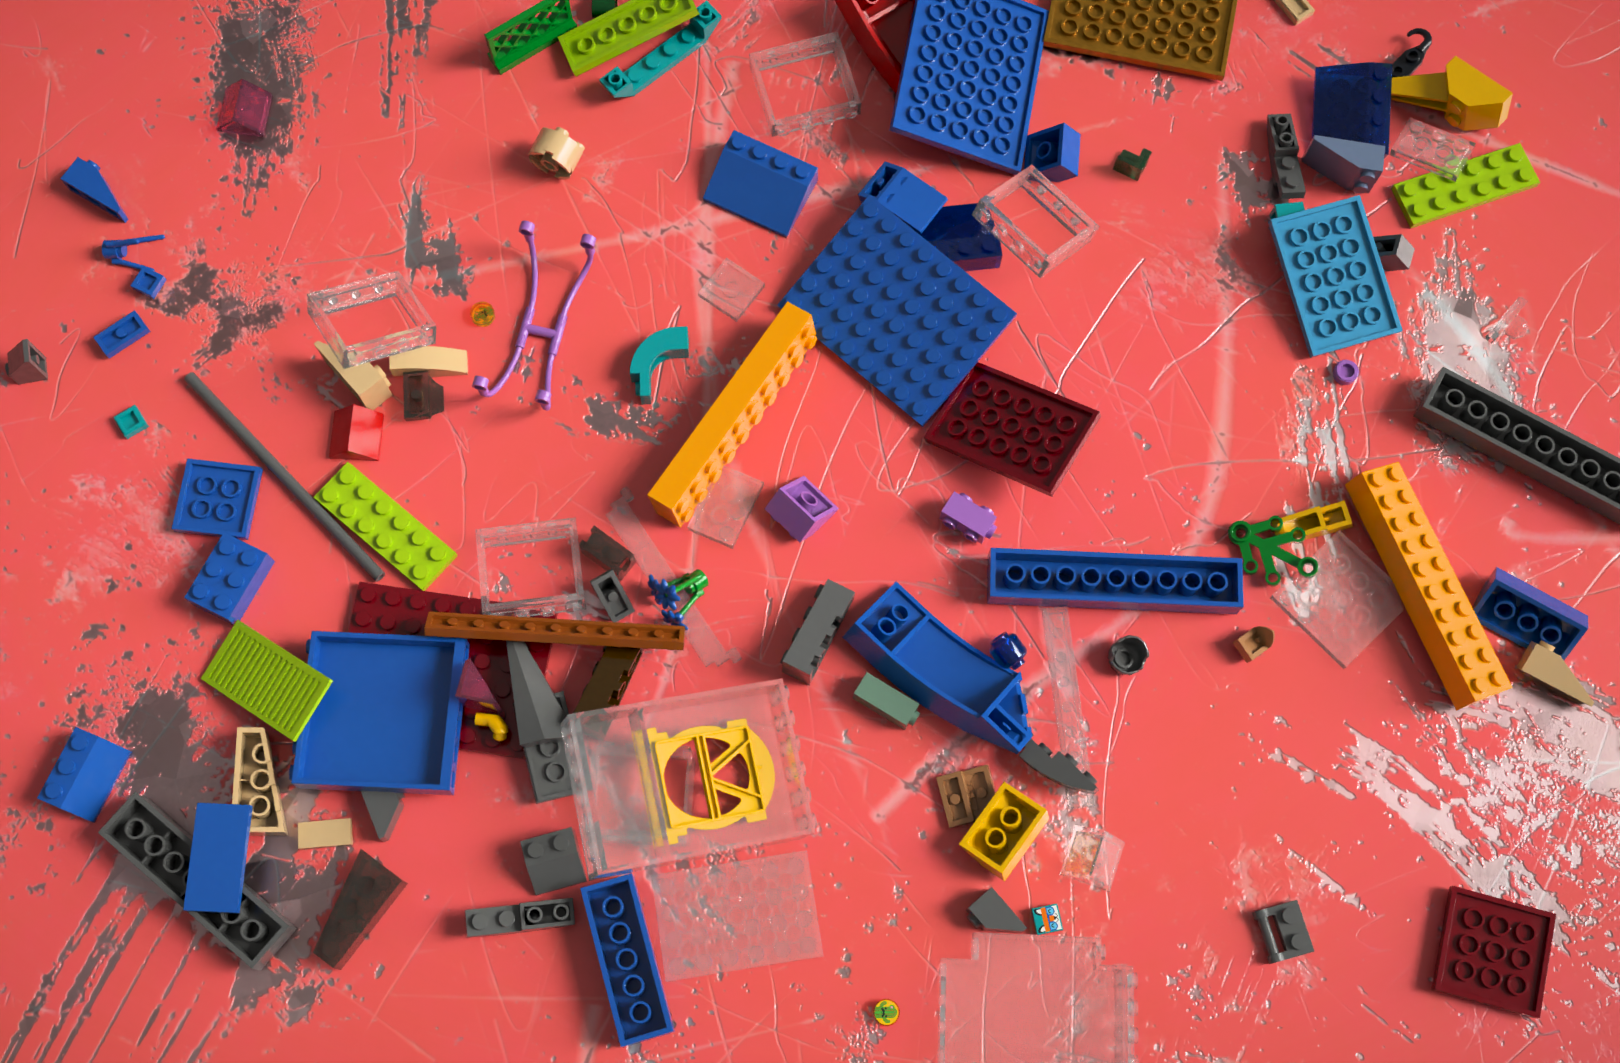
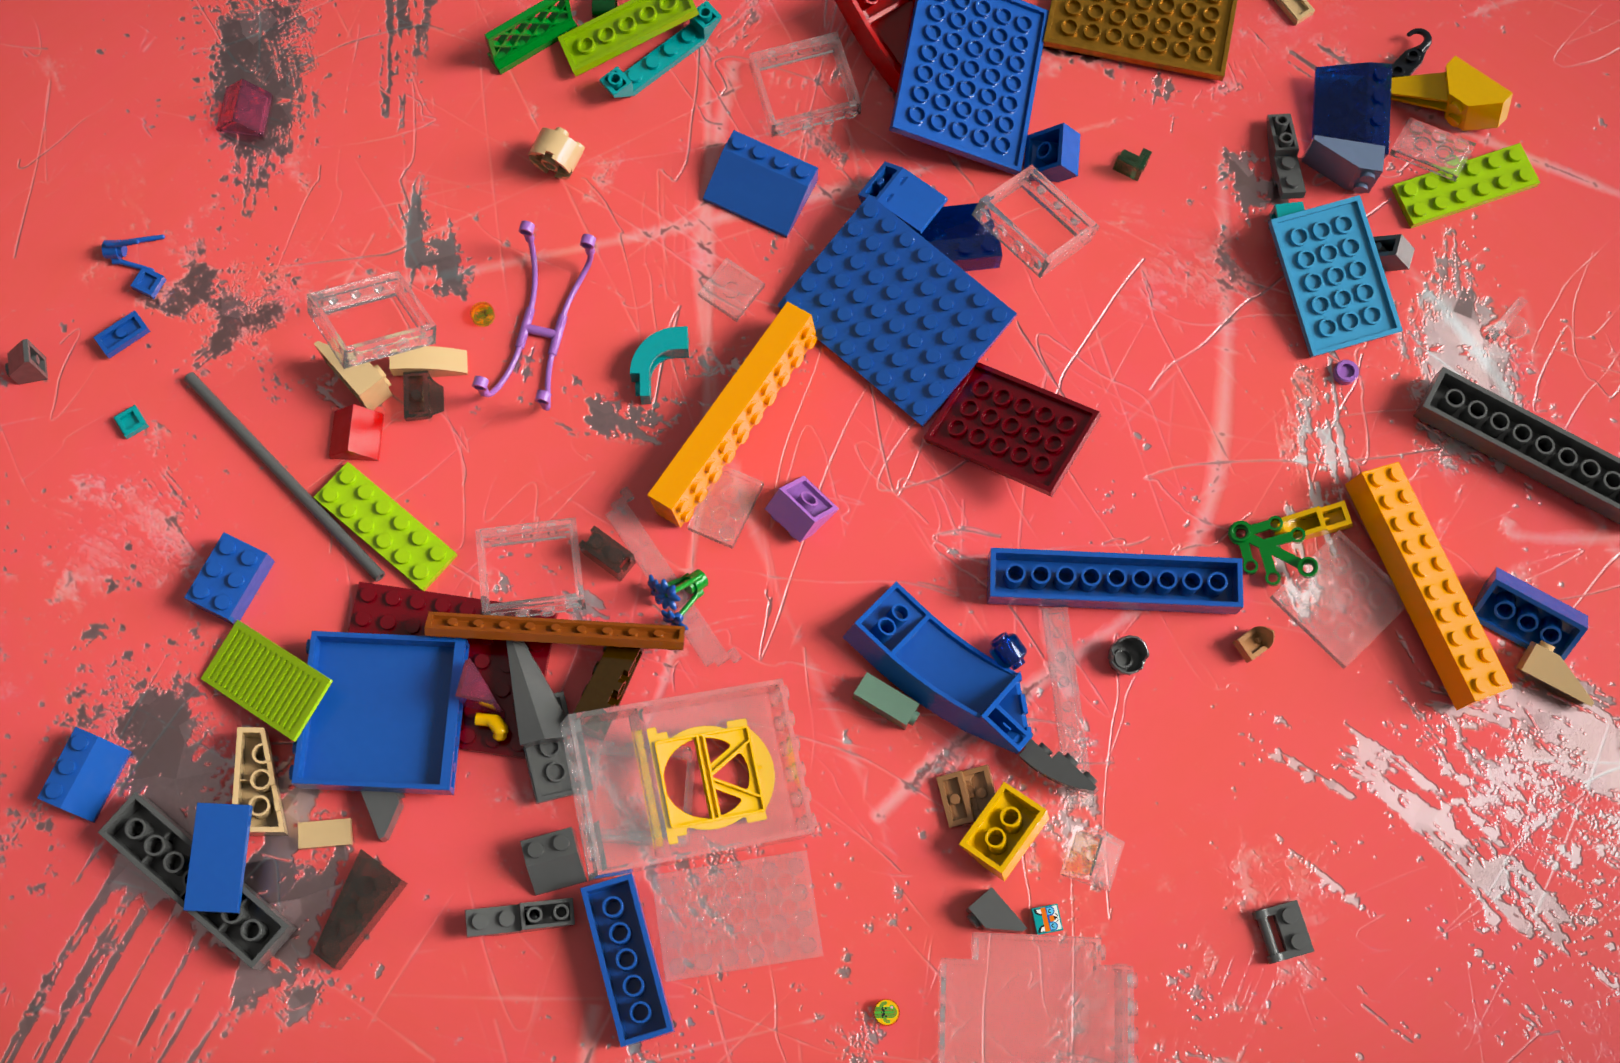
blue slope [60,157,128,223] -> none
blue plate [172,458,263,540] -> none
dark grey slope [590,569,635,622] -> none
dark grey wedge [780,579,855,686] -> none
medium lavender brick [939,491,997,544] -> none
dark red plate [1431,886,1556,1019] -> none

